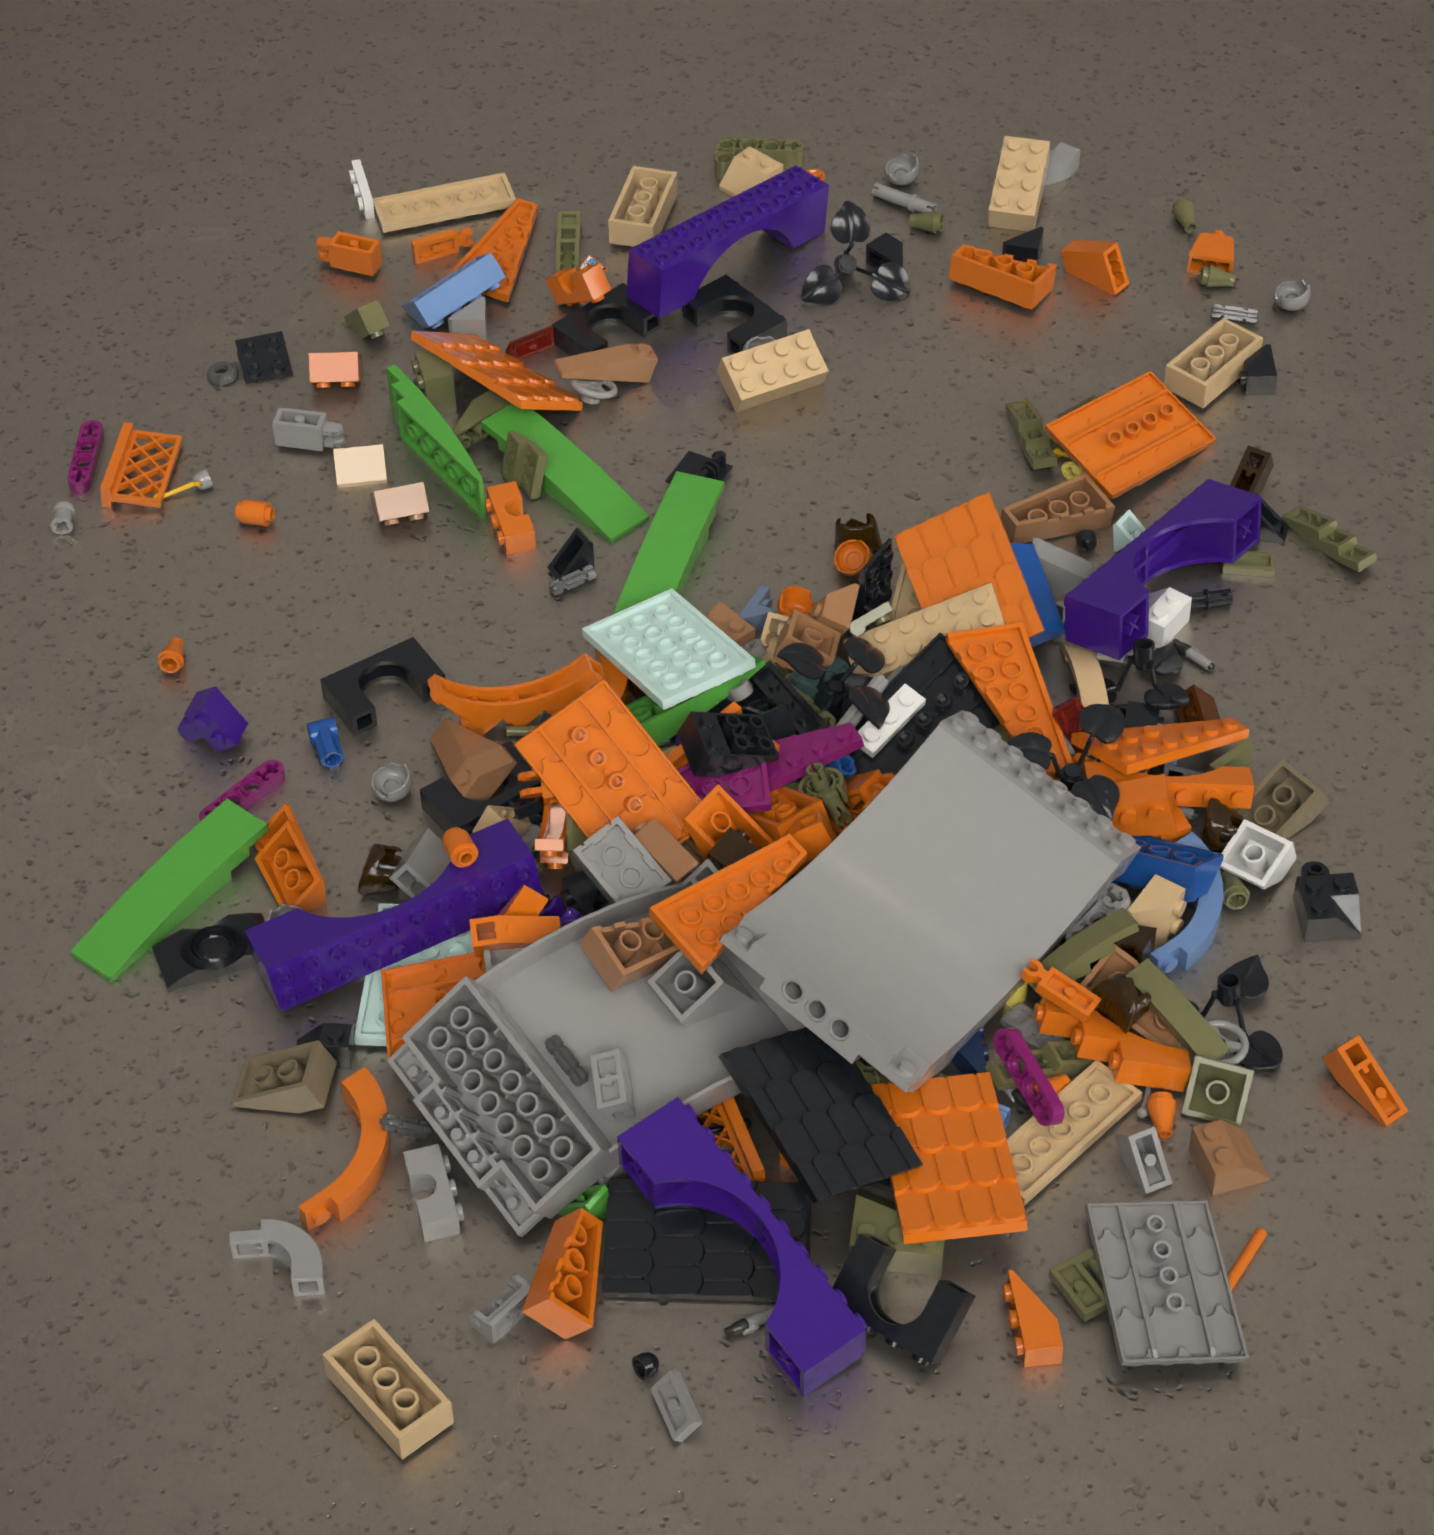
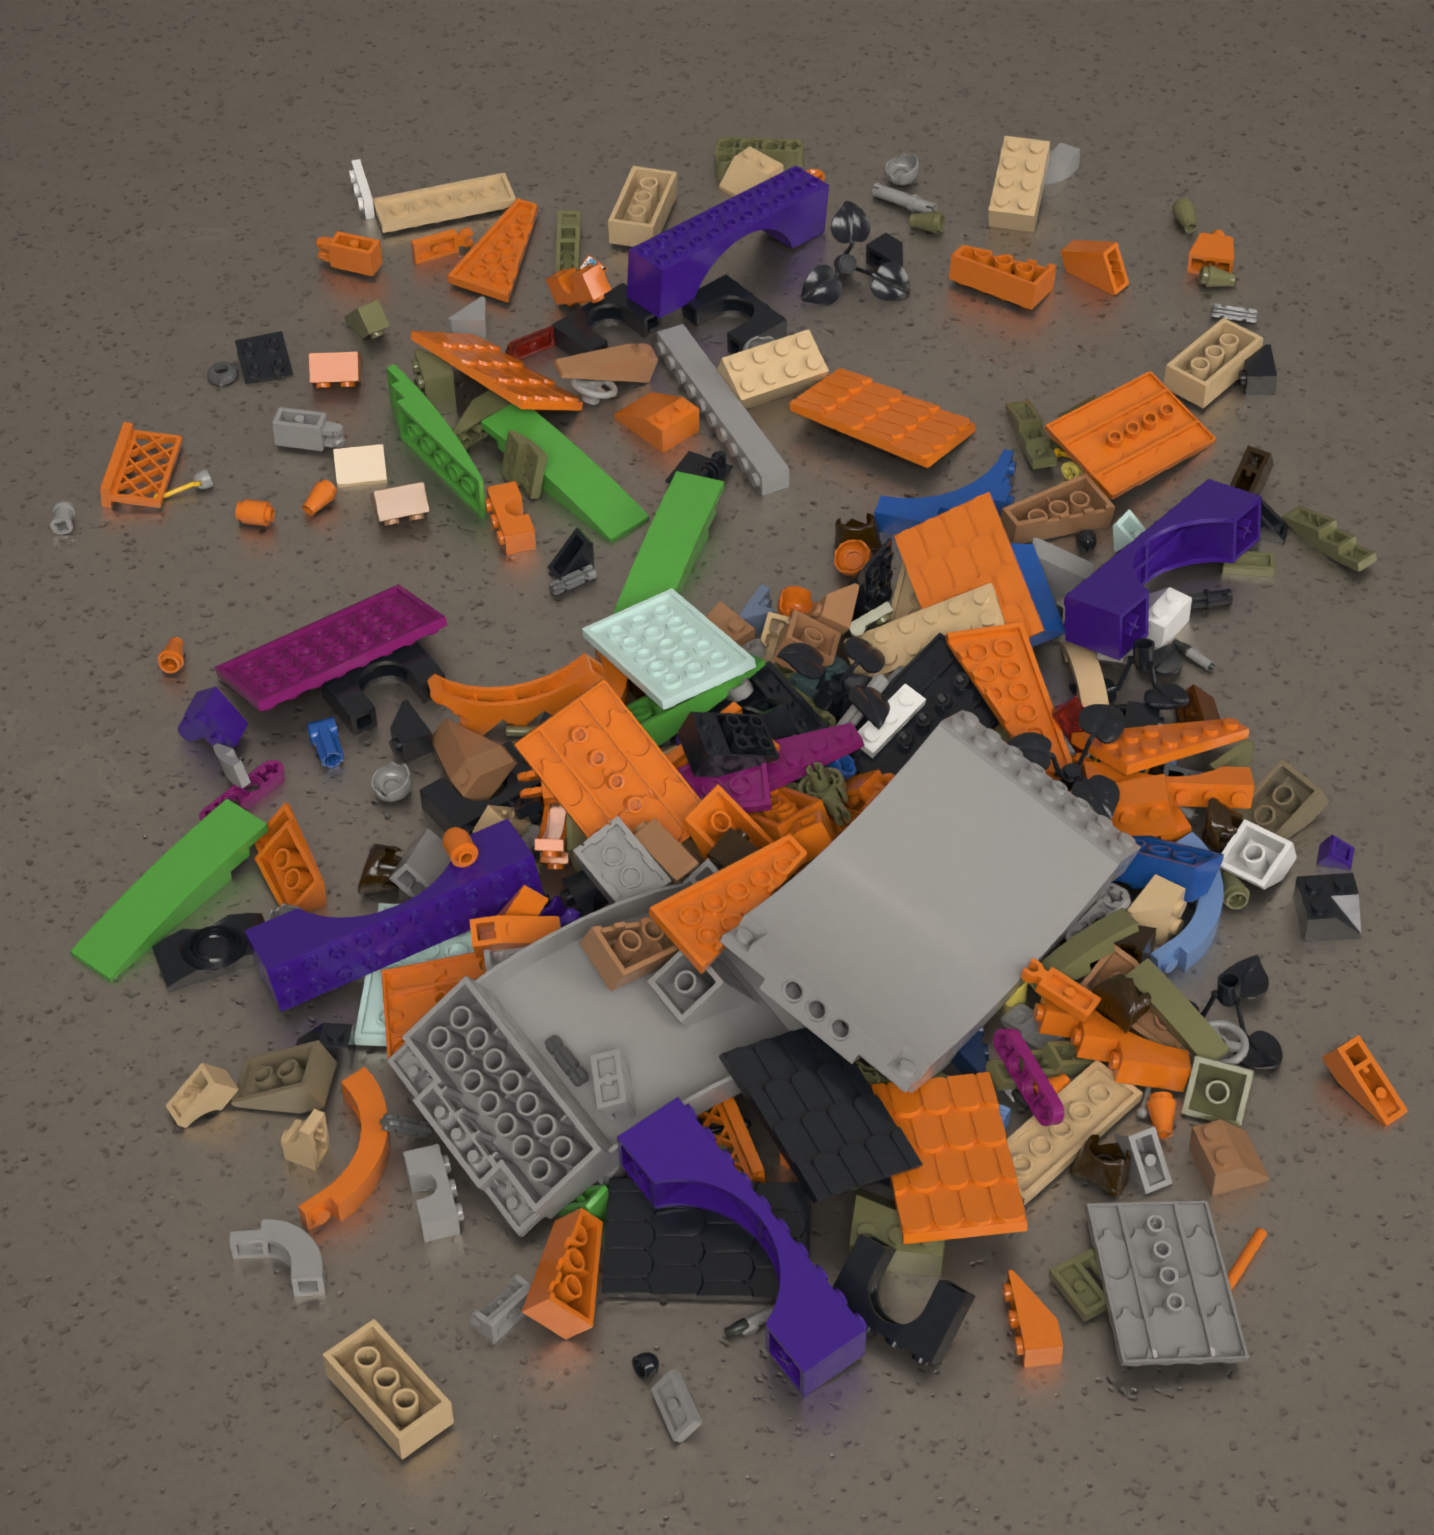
magenta beam [67,420,104,494] -> none
medium blue slope [402,252,506,329] -> none
black slope [1002,226,1044,265] -> none
light grey hair [1274,279,1311,312] -> none
black plate [1301,861,1330,876] -> none
none -> tan arch [165,1063,239,1128]
none -> light grey slope [213,743,251,788]
none -> magenta plate [215,584,448,712]
none -> tan arch [280,1109,331,1171]
none -> orange cone [302,479,337,516]
none -> black slope [389,699,434,763]
none -> orange slope [614,392,700,453]
none -> light grey brick [655,324,789,496]
none -> orange piece [789,368,976,468]
none -> blue arch [874,449,1017,535]
none -> dark brown hair [1069,1134,1132,1197]
none -> dark purple slope [1317,834,1354,870]

